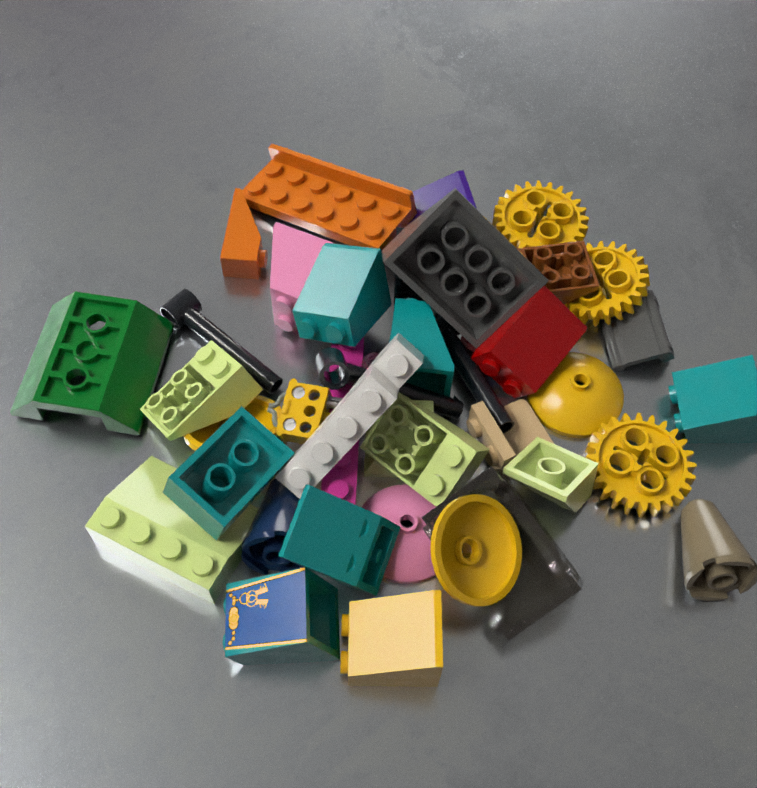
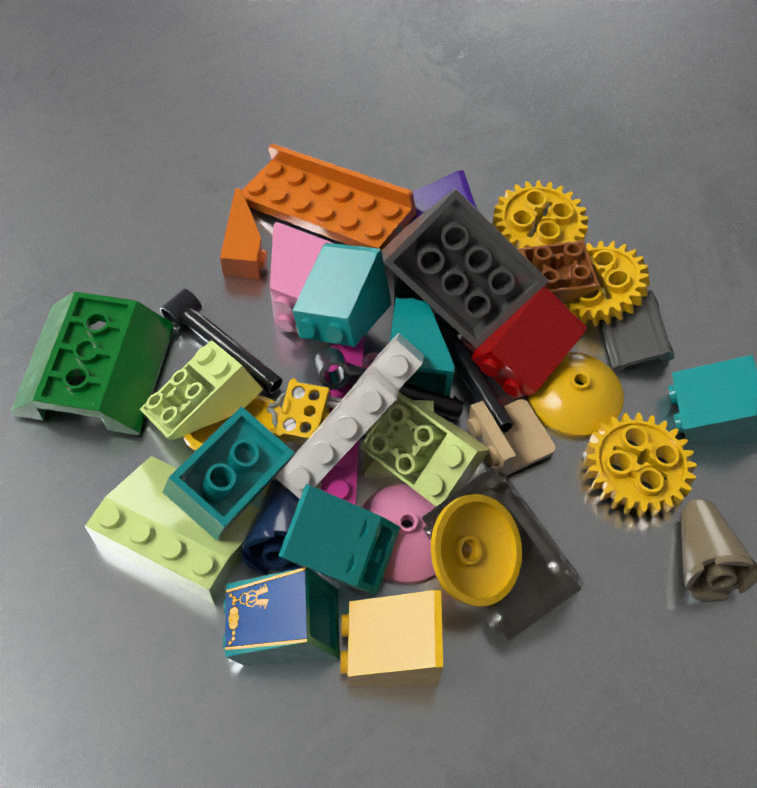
yellowish green slope [503,437,599,513] -> none

